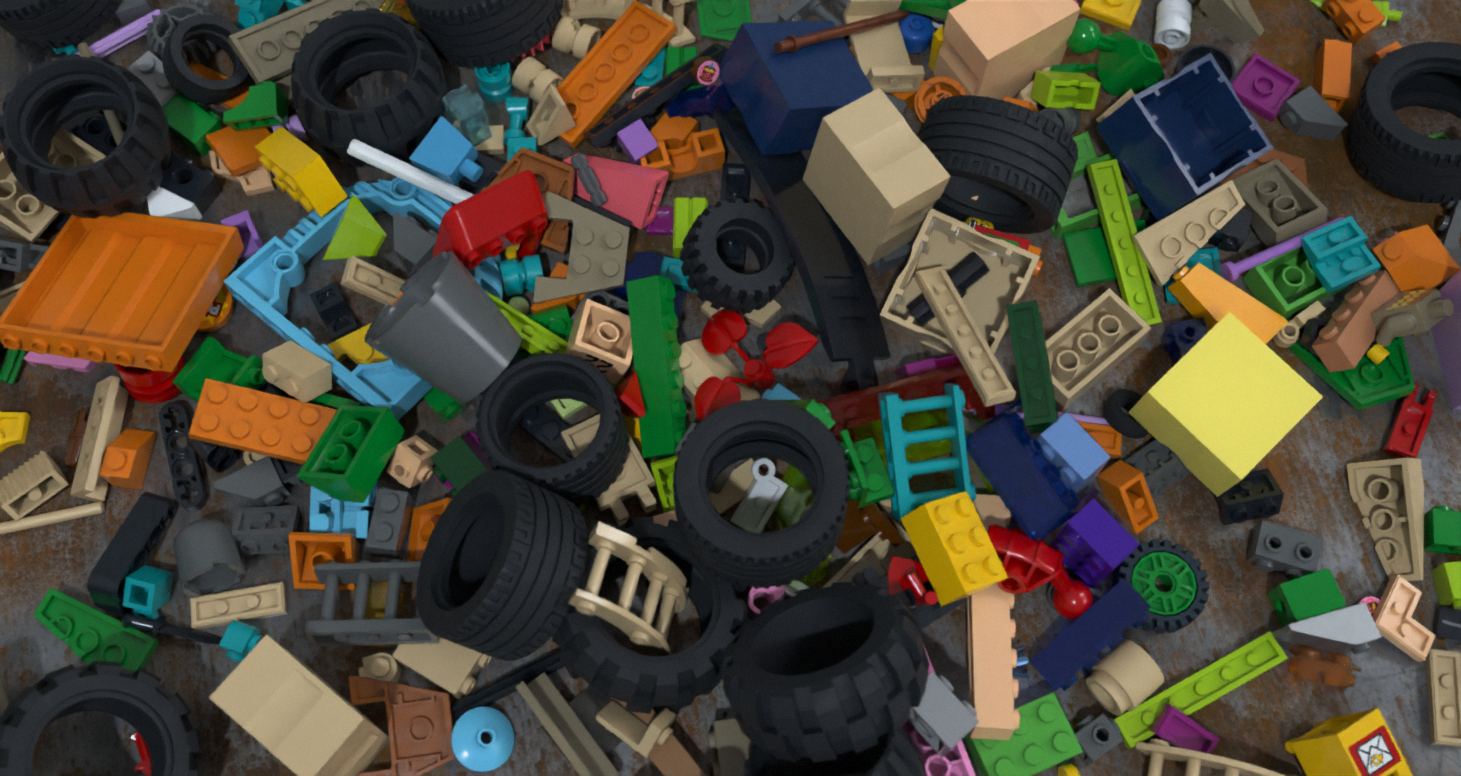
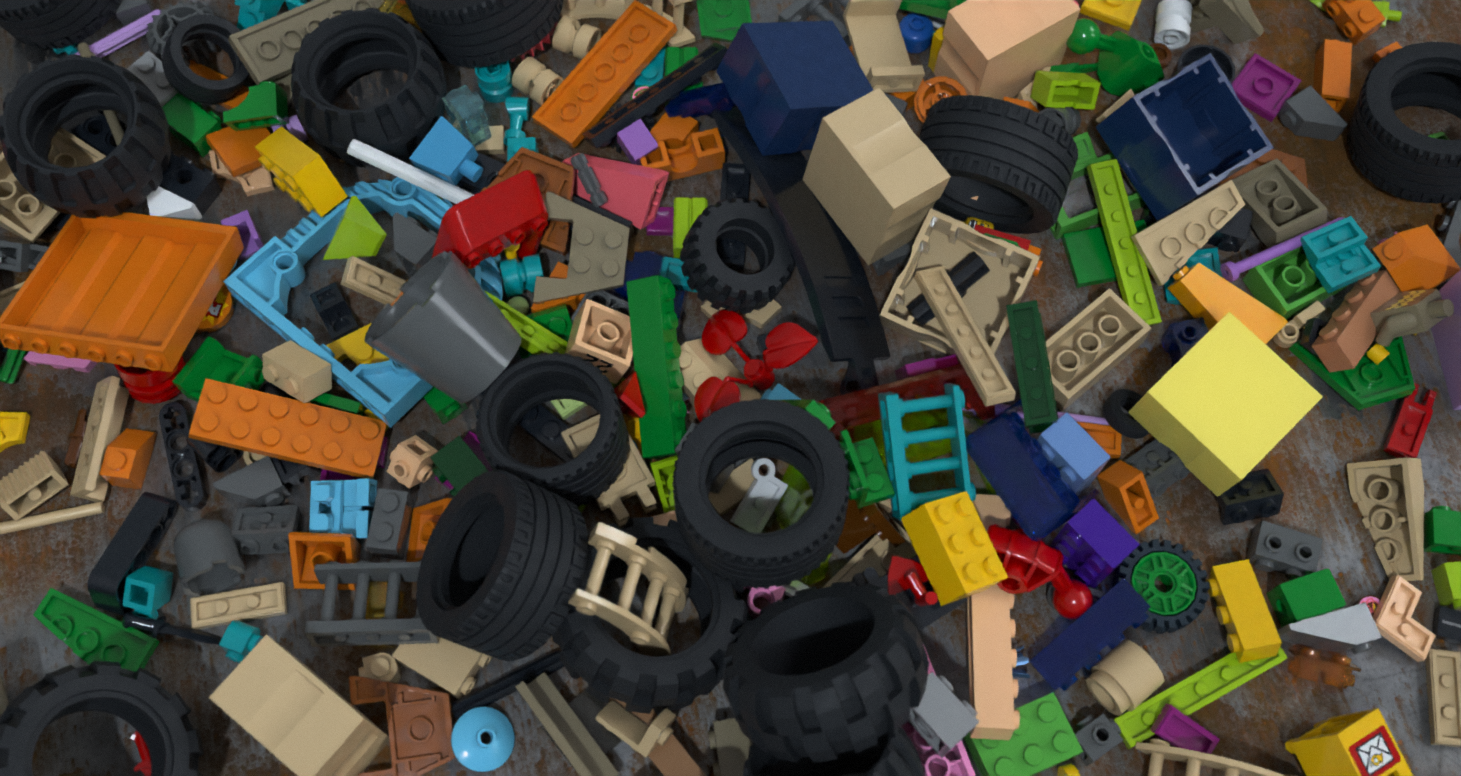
green slope [297,405,405,503] -> none
tan slope [526,85,576,145] -> none
tile [691,56,721,86] -> none
copper bar [774,9,909,54] -> none
none -> yellow brick [1206,559,1282,663]

